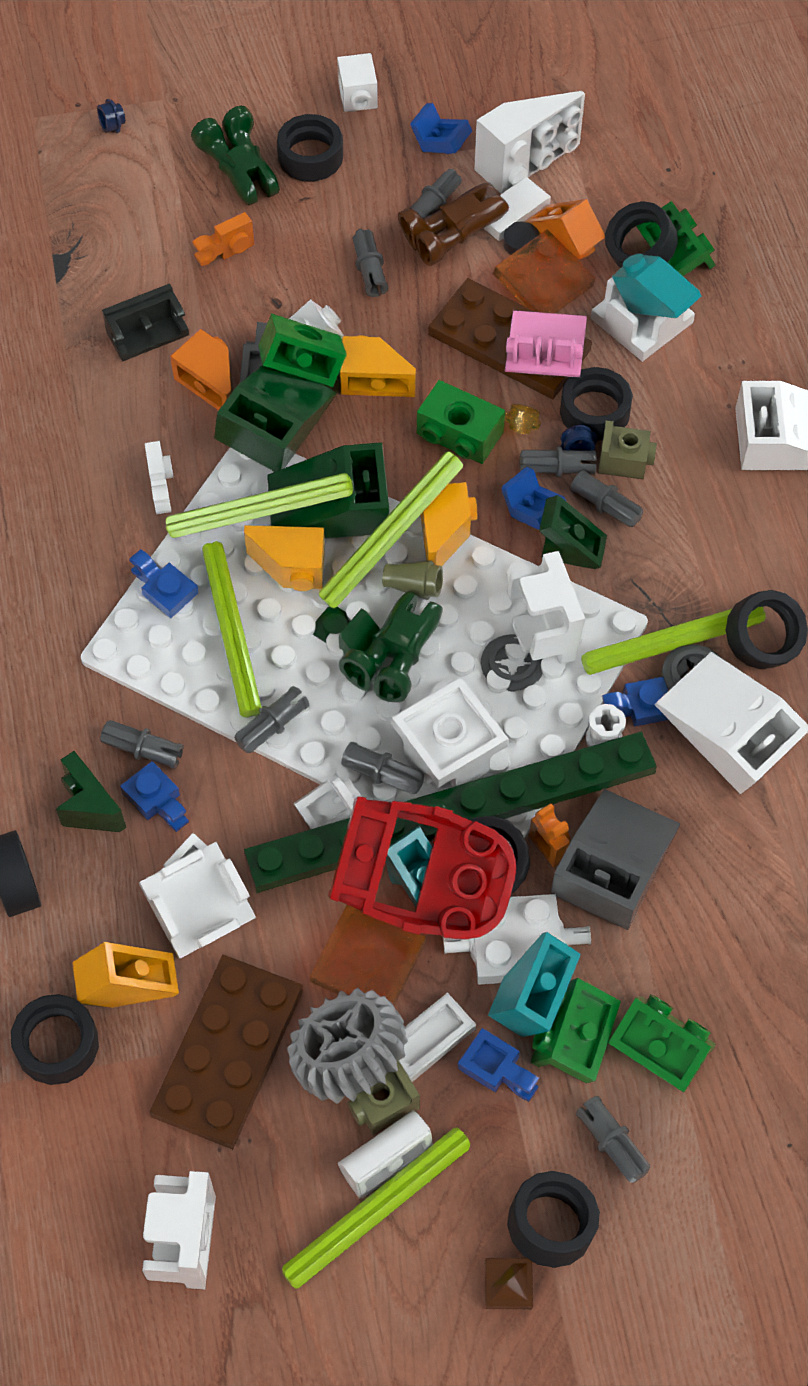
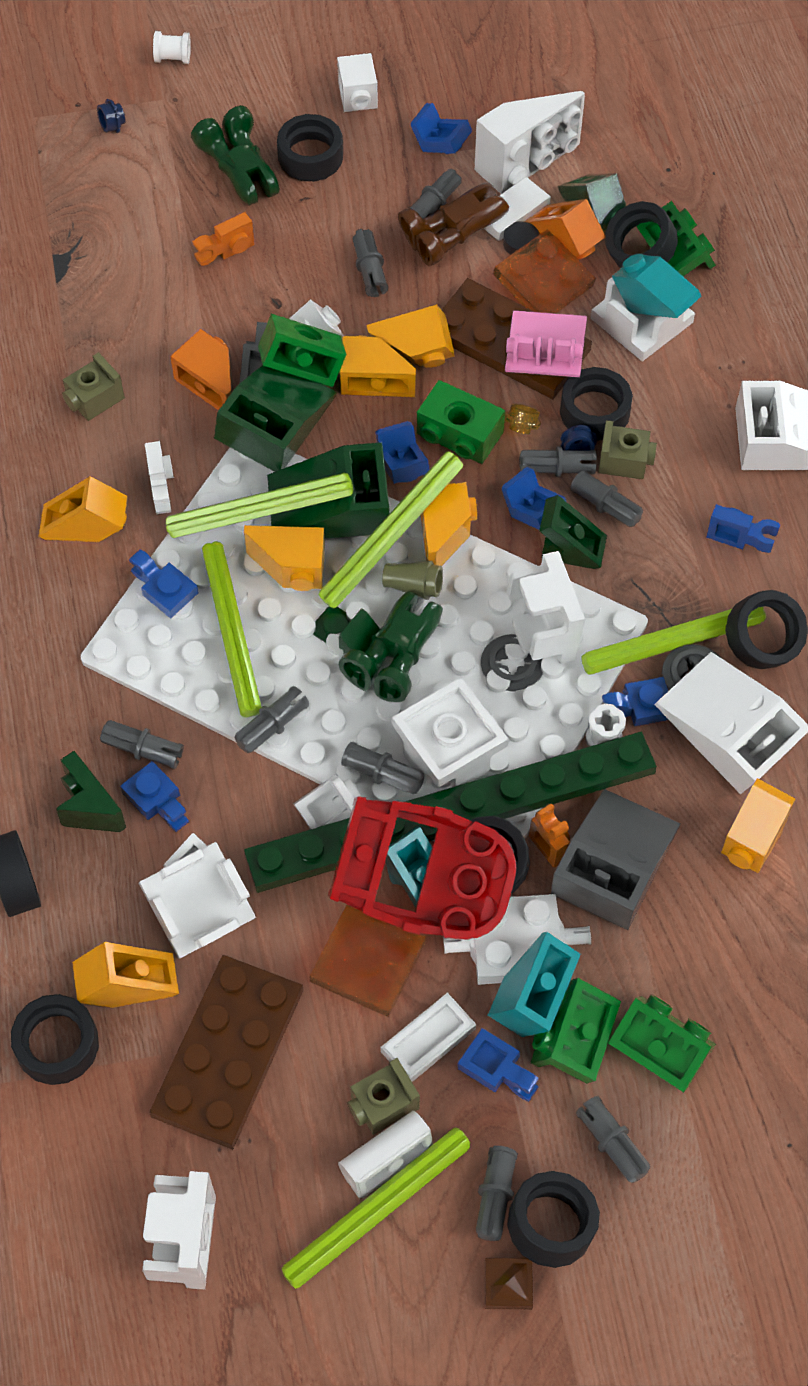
pearl dark grey hinge [102,283,189,362] -> none
light grey gear [287,988,408,1104] -> none
none -> light orange slope [38,476,127,542]
none -> olive brick [62,352,125,421]
none -> white bush [153,31,191,64]
none -> light orange slope [367,304,455,368]
none -> blue bracket [375,421,430,484]
none -> dark grey axle [476,1146,518,1241]
none -> slope [558,173,626,231]
none -> blue plate [706,504,780,553]
none -> light orange slope [721,778,795,873]

